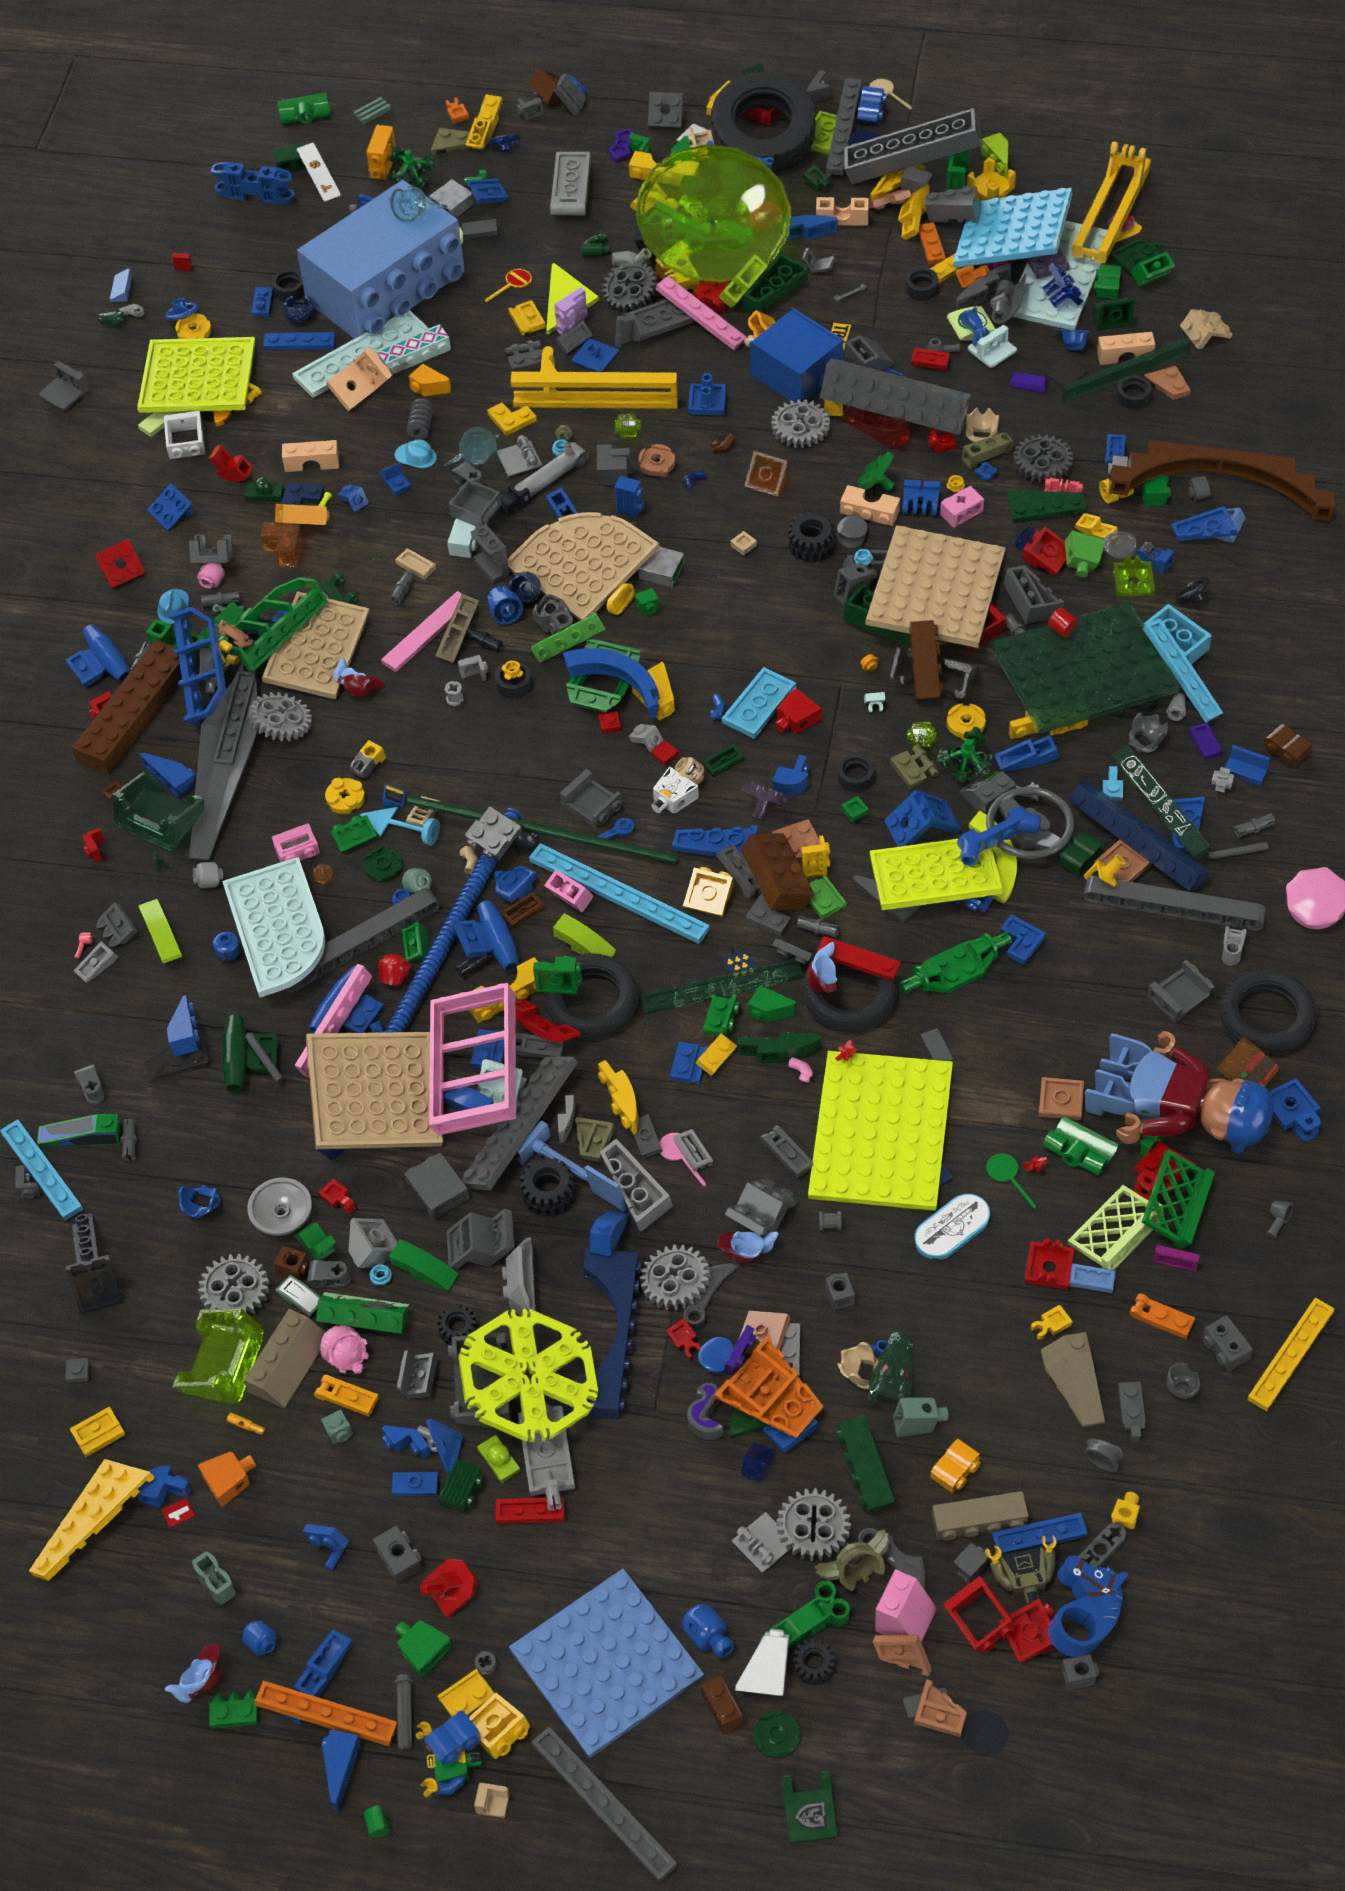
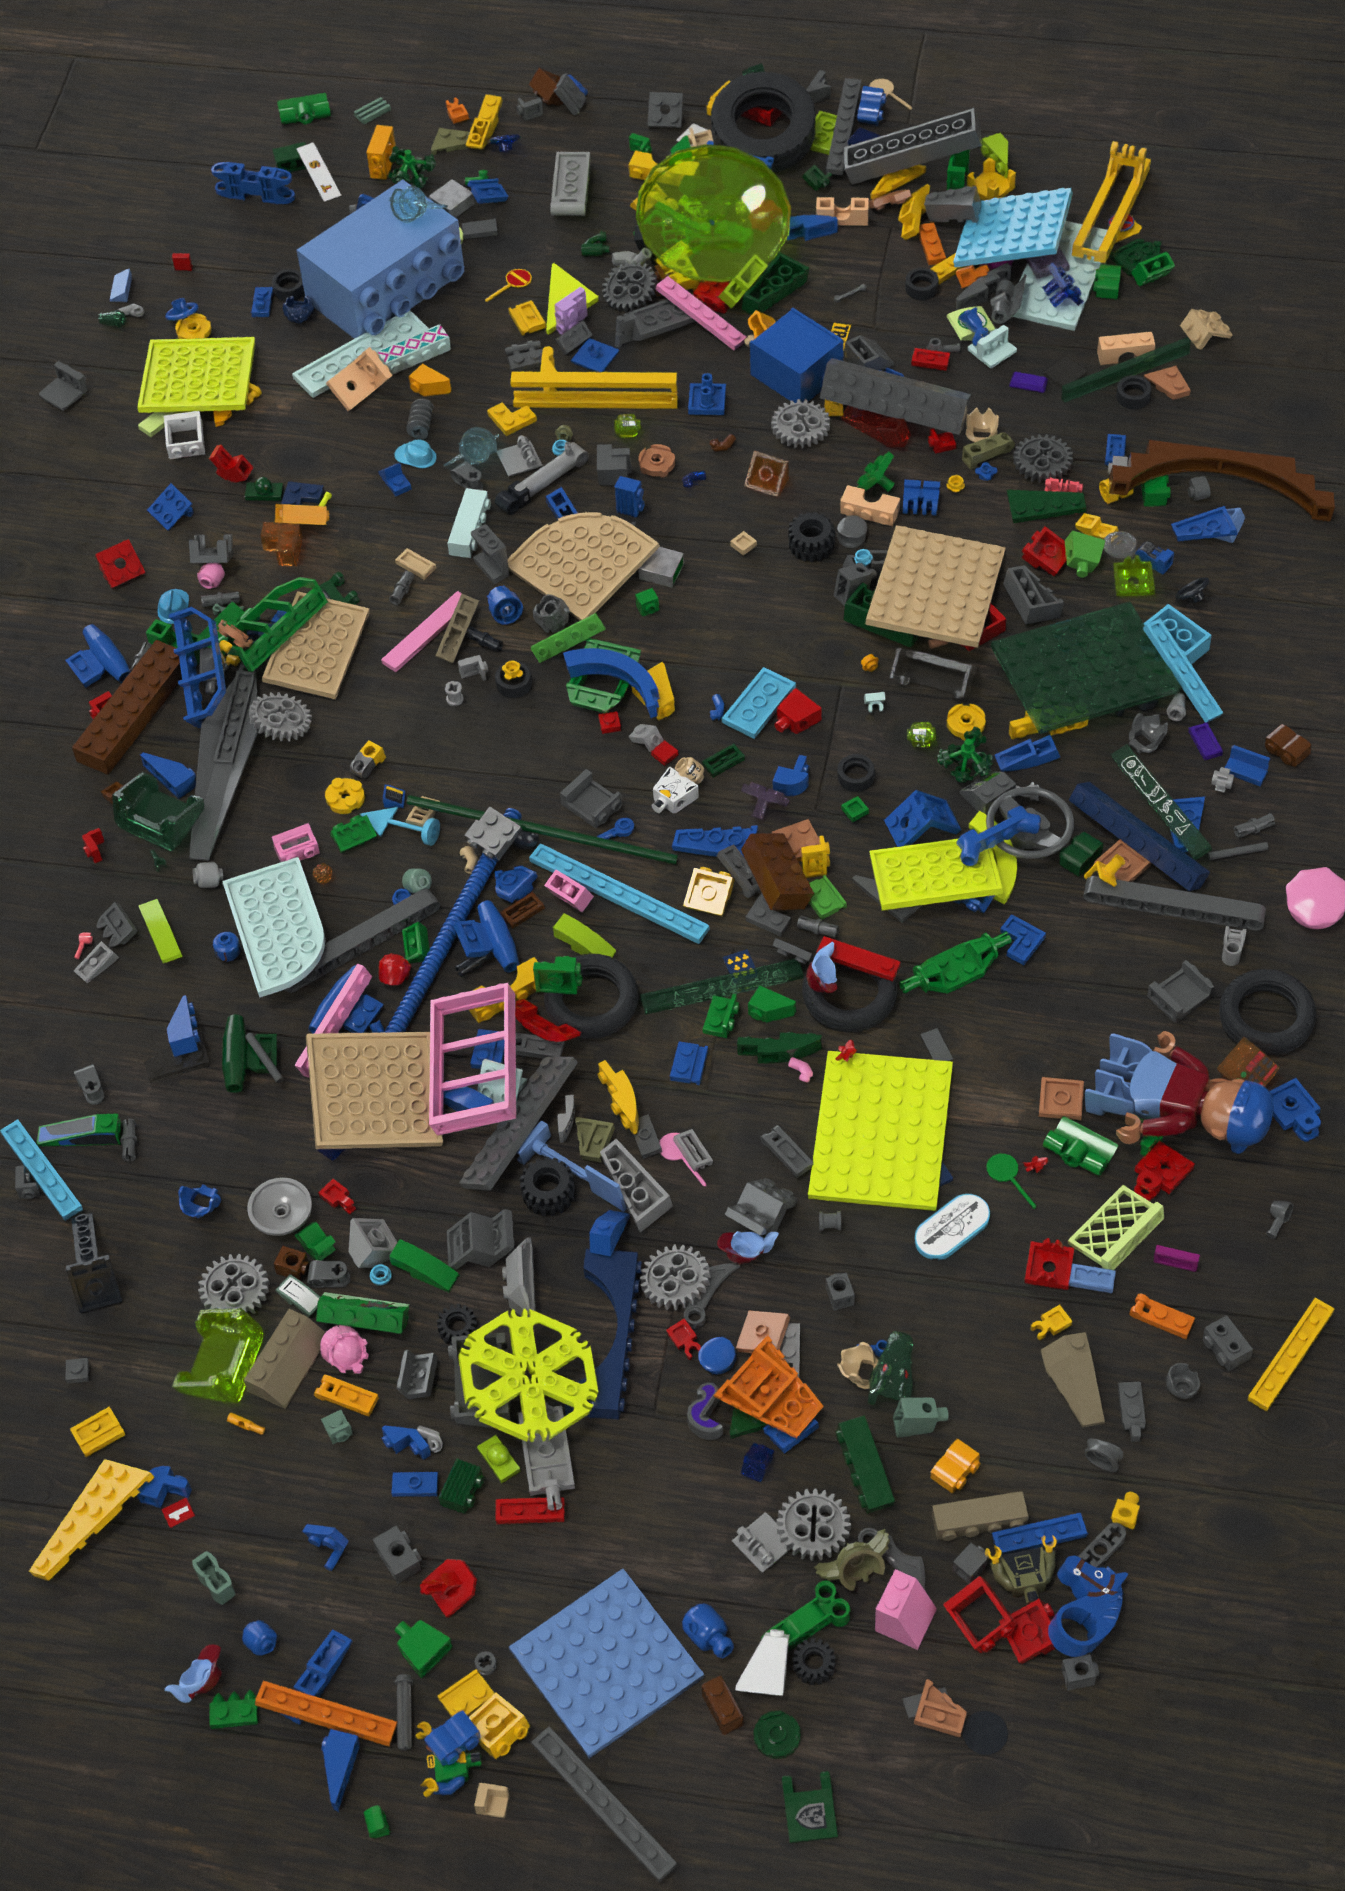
orange torso [198,1452,256,1507] -> none
blue plate [263,332,335,351] -> none
light nougat arch [282,440,339,472] -> none
dark red hair [333,657,385,698] -> none
blue bracket [337,484,369,512] -> none
dark green tile [363,847,403,883] -> none
dark grey panel [404,1152,469,1220] -> none
blue tile [426,1418,463,1474] -> none
dark grey piece [449,479,501,527] -> none
dark blue hair [508,571,542,605] -> none
dark grey plate [548,611,573,635] -> none
yellow tile [607,583,635,615] -> none
dark purple tile [608,128,633,164] -> none
yellow plate [696,1033,737,1076] -> none
dark purple plate [724,1325,756,1375] -> none
dark grey bracket [802,248,835,274] -> none
nougat wing [873,1635,932,1675] -> none
olive plate [890,745,939,790] -> none
dark grey slope [901,166,932,193] -> none
reddish brown brick [909,620,943,701] -> none
bright pink brick [940,486,984,528] -> none
dark grey pin [1005,614,1033,647] -> none
clear blue tile [1014,527,1035,550] -> none
red piece [1047,607,1078,638] -> none
blue piece [1053,328,1092,350] -> none
dark green slope [1092,297,1135,331] -> none
medium azure plate [1102,766,1123,801] -> none
green fence [1141,1149,1215,1250] -> none

